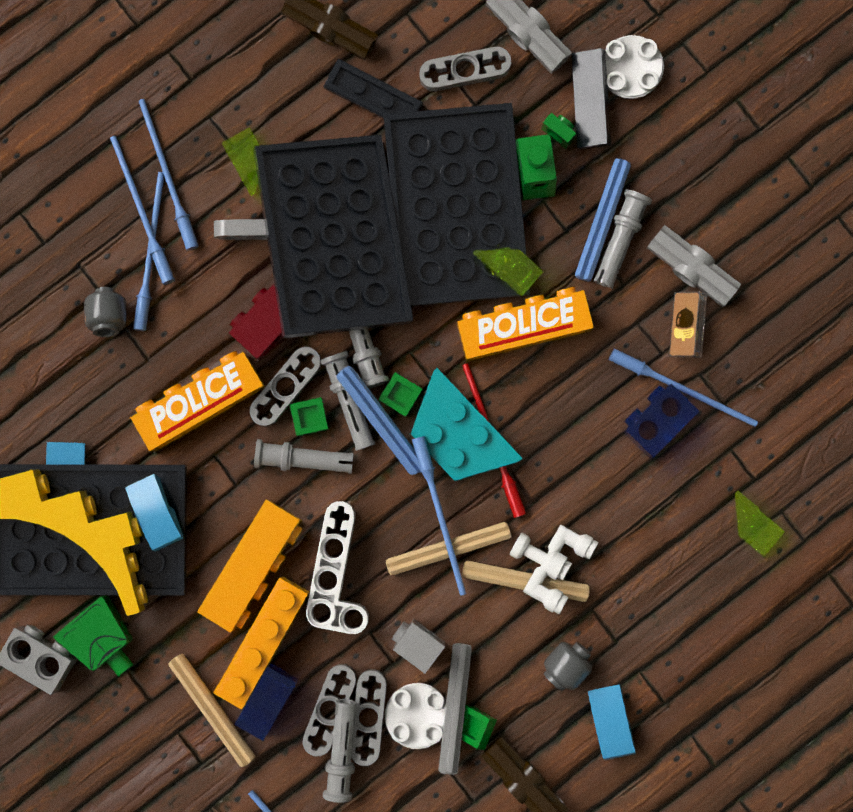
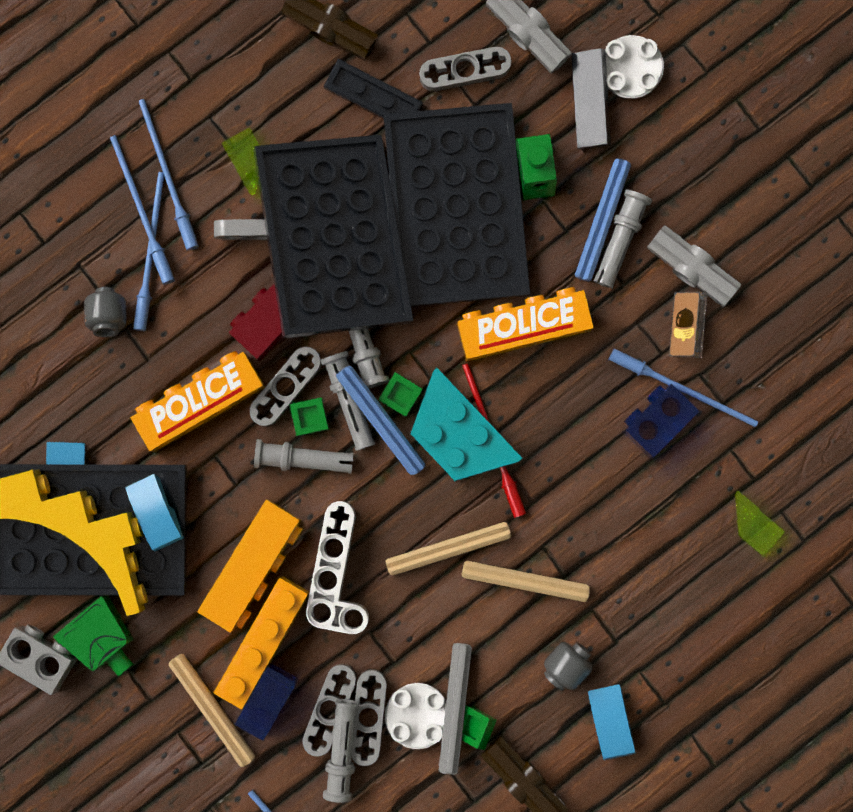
light grey brick [392,619,445,674] -> none
medium blue piece [412,436,466,596] -> none
clear neon green slope [473,248,543,296] -> none
white piece [510,525,599,614] -> none
green plate [541,113,576,149] -> none

